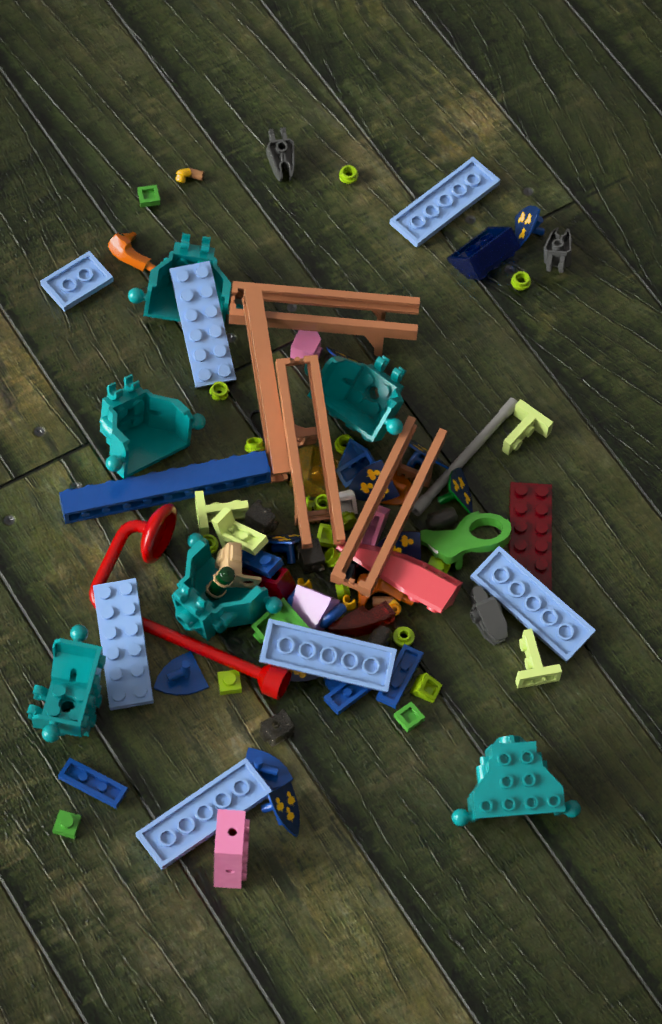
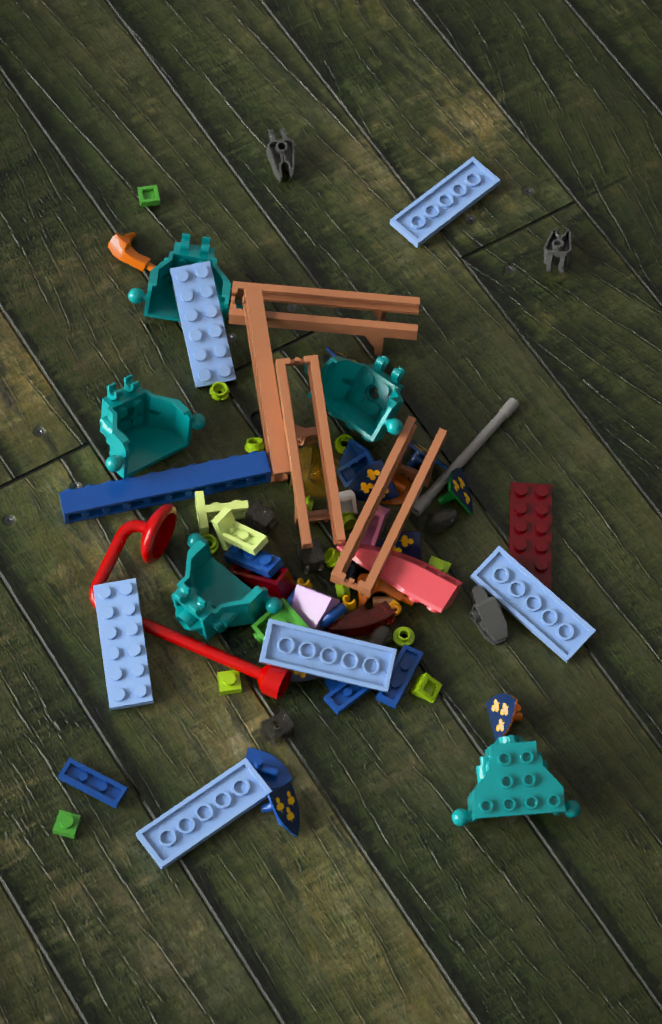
teal piece [27,624,106,743] -> none
light blue plate [40,251,113,312] -> none
blue shield [154,651,209,695] -> none
arm [175,168,205,183] -> none
tan piece [205,542,262,601] -> none
bright pink brick [214,809,250,889] -> none
blue shield [267,534,313,564] -> none
bright pink slope [290,330,323,359] -> none
lime plate [313,494,328,510] -> none
lime plate [316,523,337,549] -> none
lime plate [339,165,358,184] -> none
bright green plate [394,702,425,733] -> none
bright green animal [421,511,511,570] -> none
clear blue slope [447,227,521,280] -> none
yellowish green bracket [502,399,553,455] -> none
lime plate [511,271,531,290] -> none
shield [515,206,545,249] -> none
yellowish green bracket [515,629,562,689] -> none
none -> dark blue shield [486,693,523,741]

